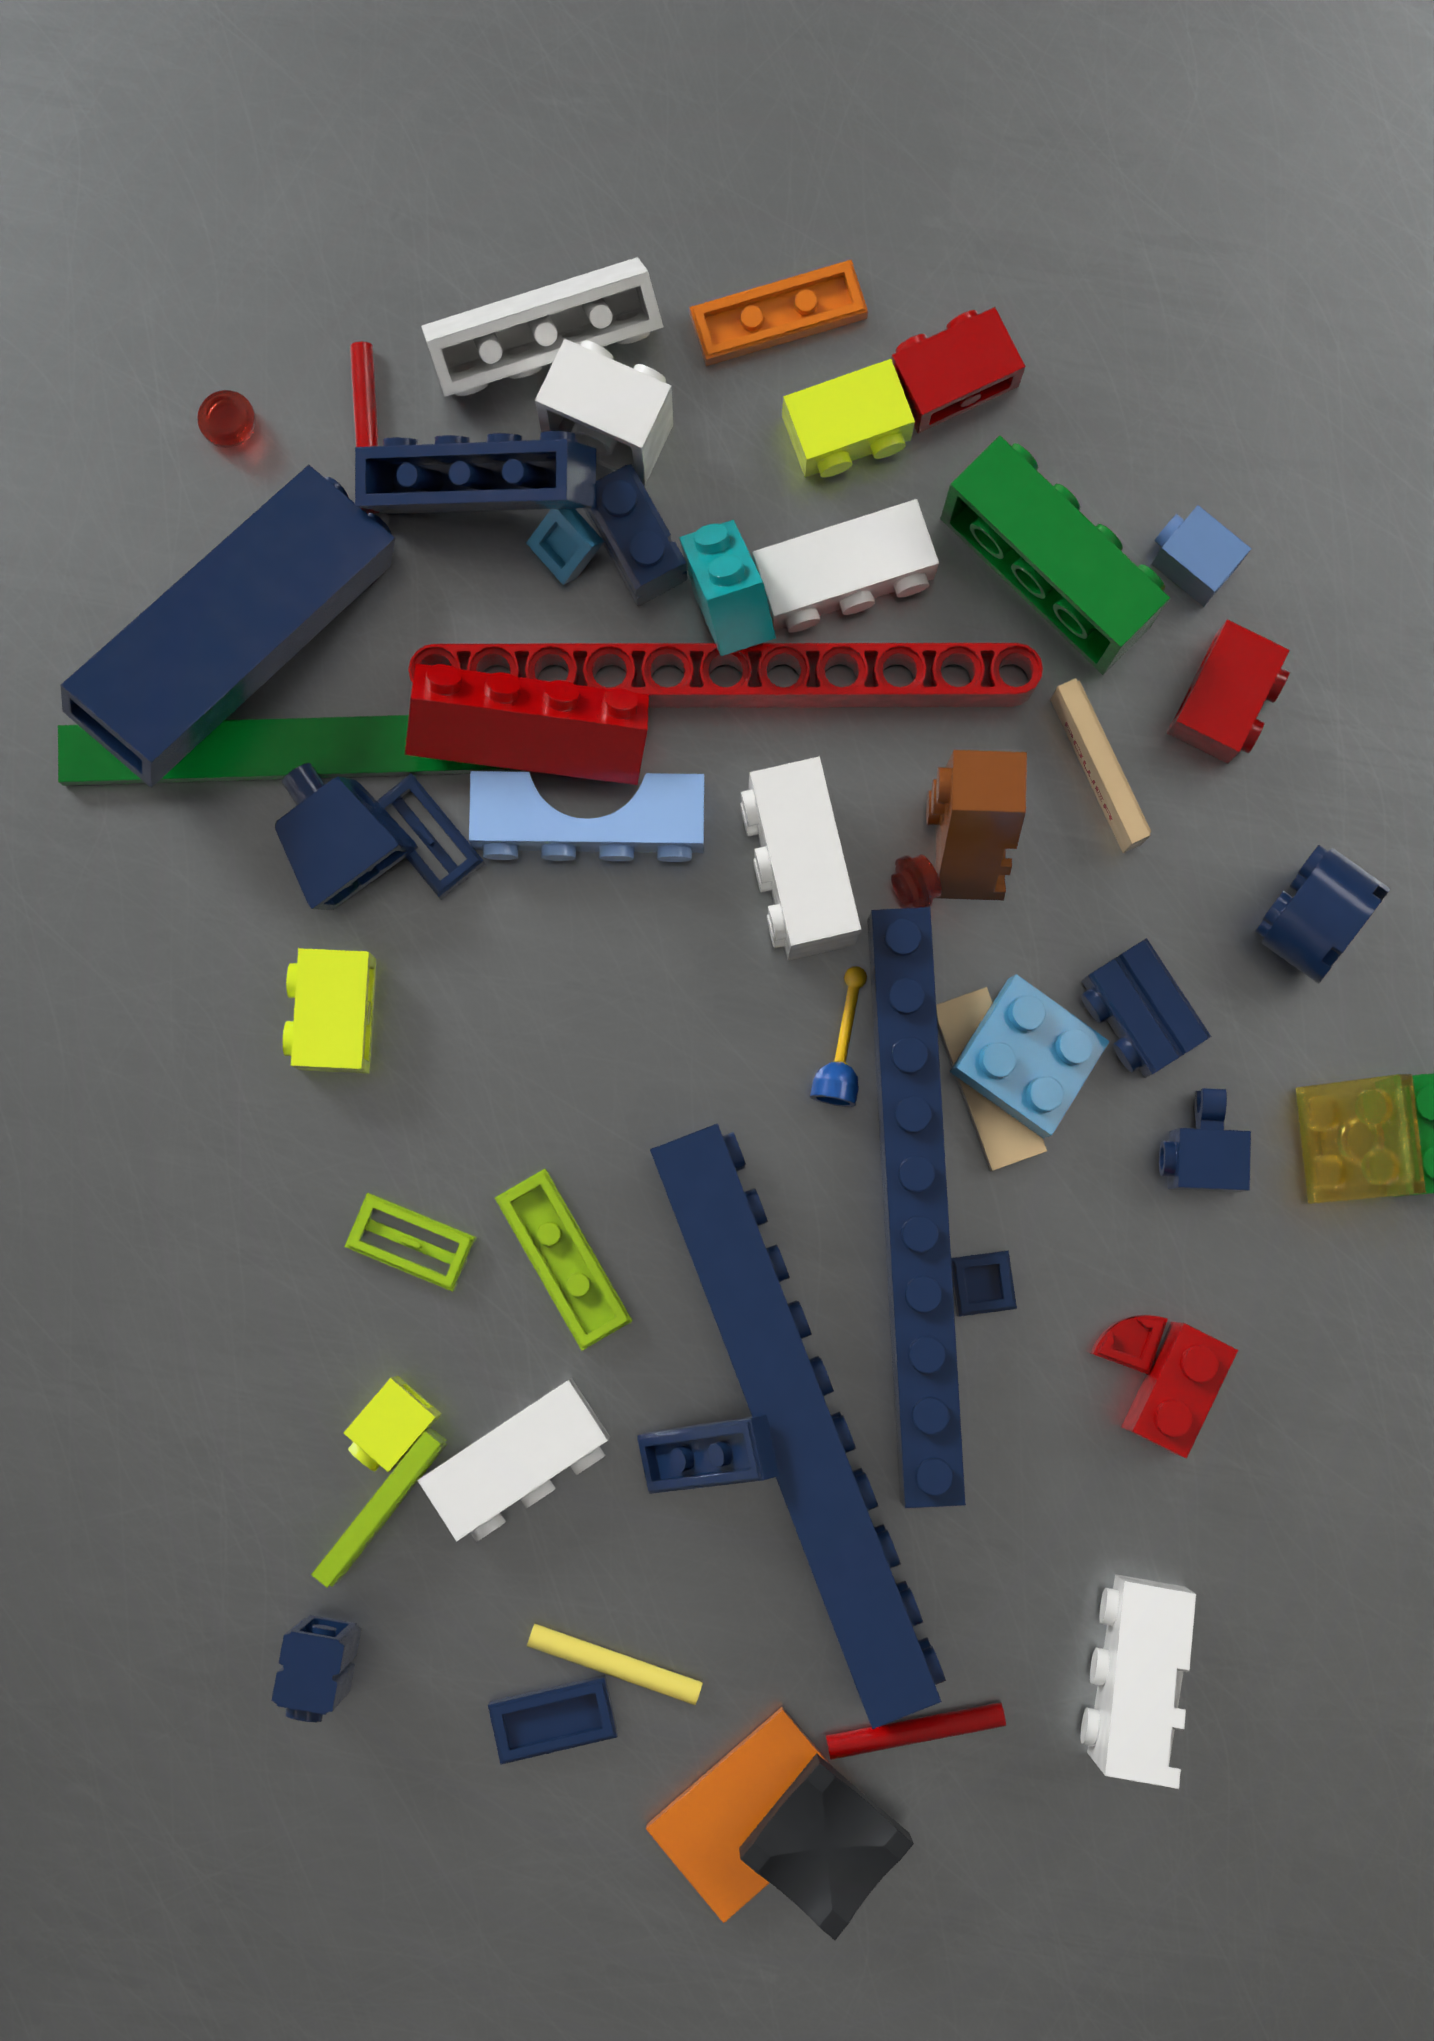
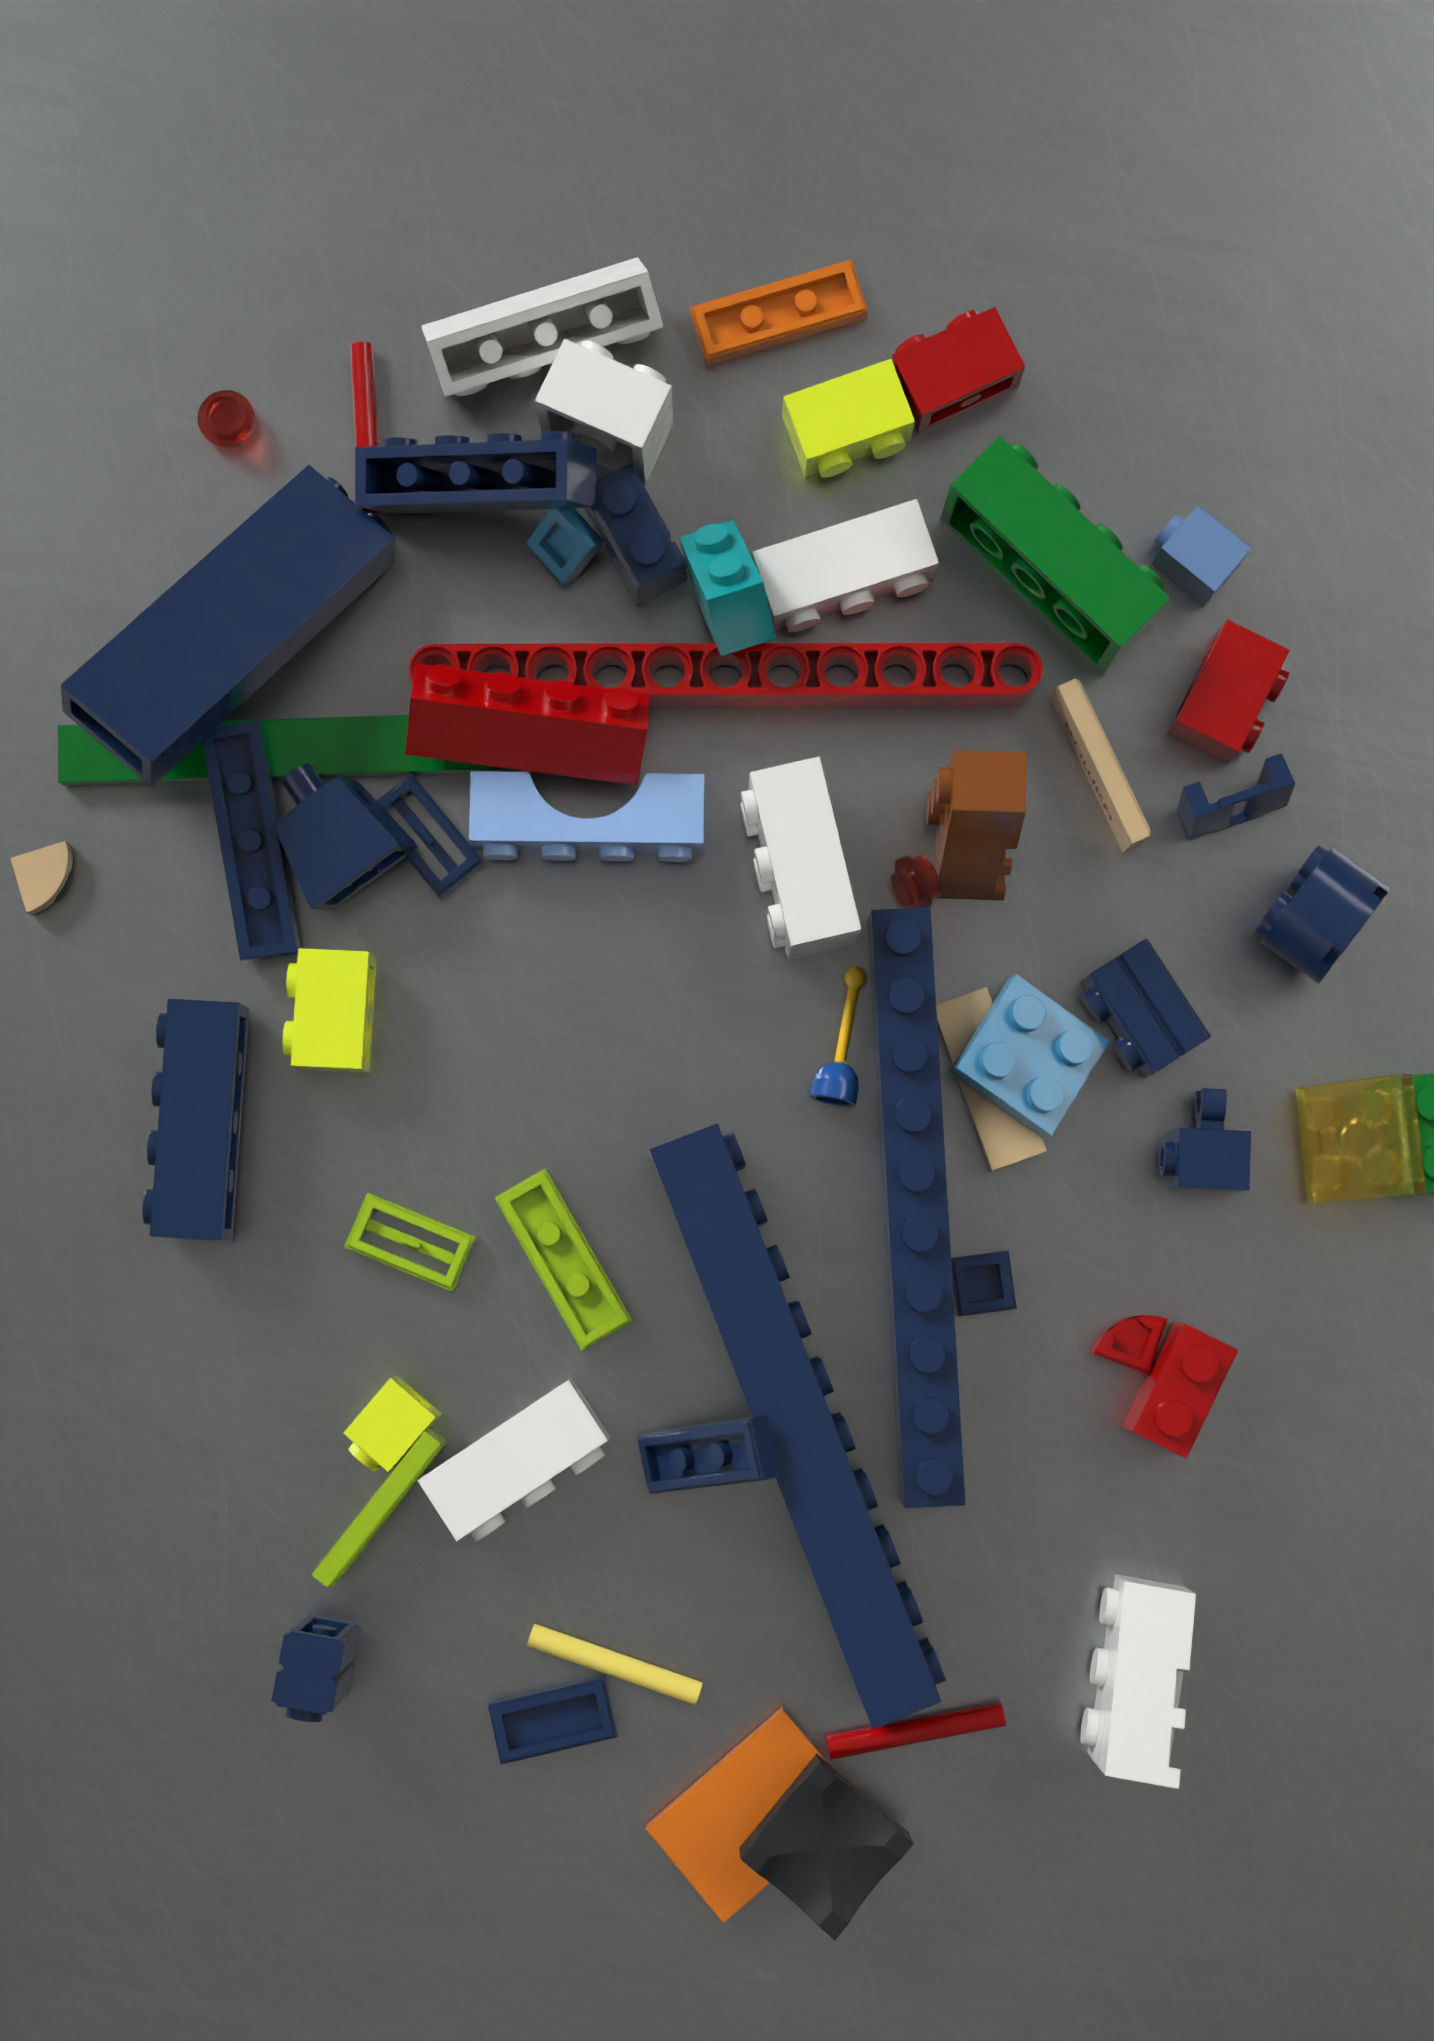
none -> tan tile [10,841,73,915]
none -> dark blue brick [142,999,249,1241]
none -> dark blue plate [203,720,301,960]
none -> dark blue piece [1177,753,1295,839]

